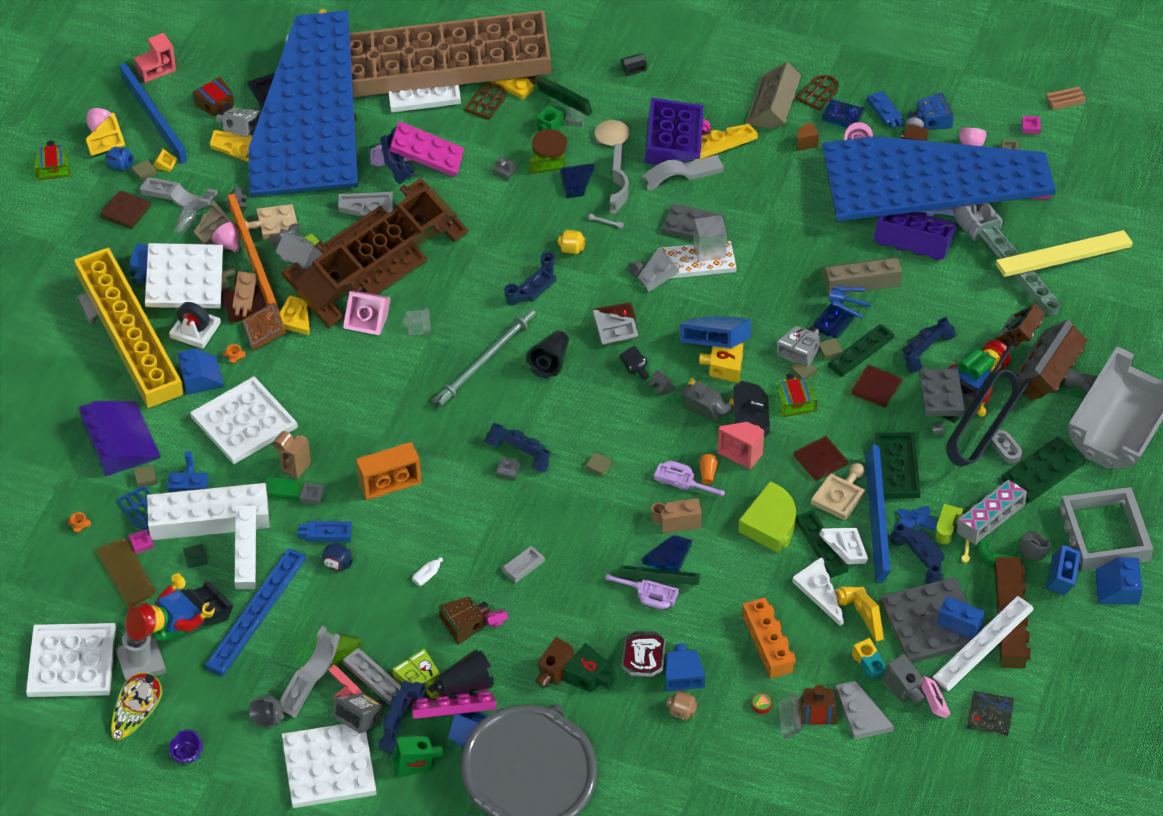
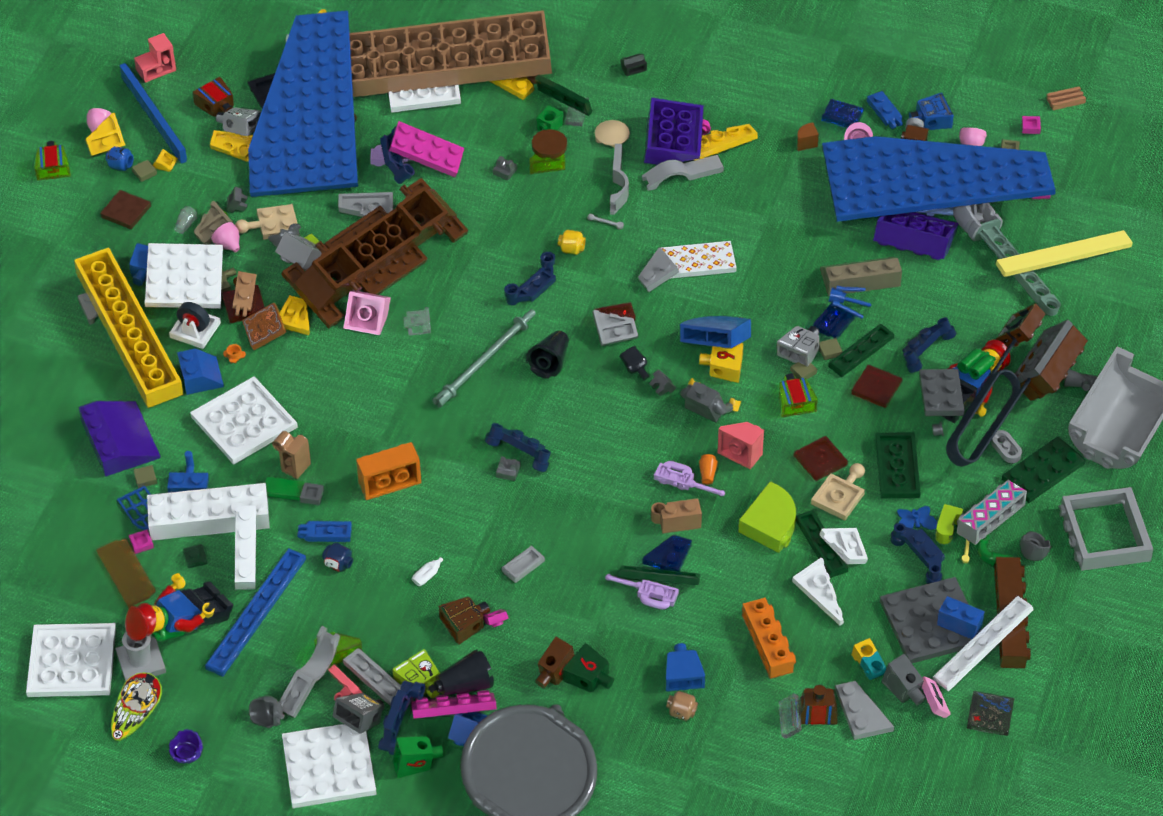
orange plate [67,512,91,533] -> none
light grey piece [139,177,218,210] -> none
orange tile [228,194,277,306] -> none
reddish brown window [465,83,506,120] -> none
clear blue wing [560,163,594,198] -> none
olive tile [586,452,612,477] -> none
shield [621,631,666,677] -> none
dark grey piece [628,261,644,276] -> none
dark grey plate [662,203,725,241] -> none
flat silver piece [693,215,727,262] -> none
black shield [733,381,770,437] -> none
dark tan slope [746,62,801,129] -> none
tile [751,693,772,714] -> none
reddish brown window [796,75,839,111] -> none
yellow cone [835,586,866,606] -> none
yellow wing [854,589,884,642] -> none
blue tile [865,445,890,583] -> none
blue brick [1046,545,1081,595] -> none
blue slope [1095,557,1142,604] -> none

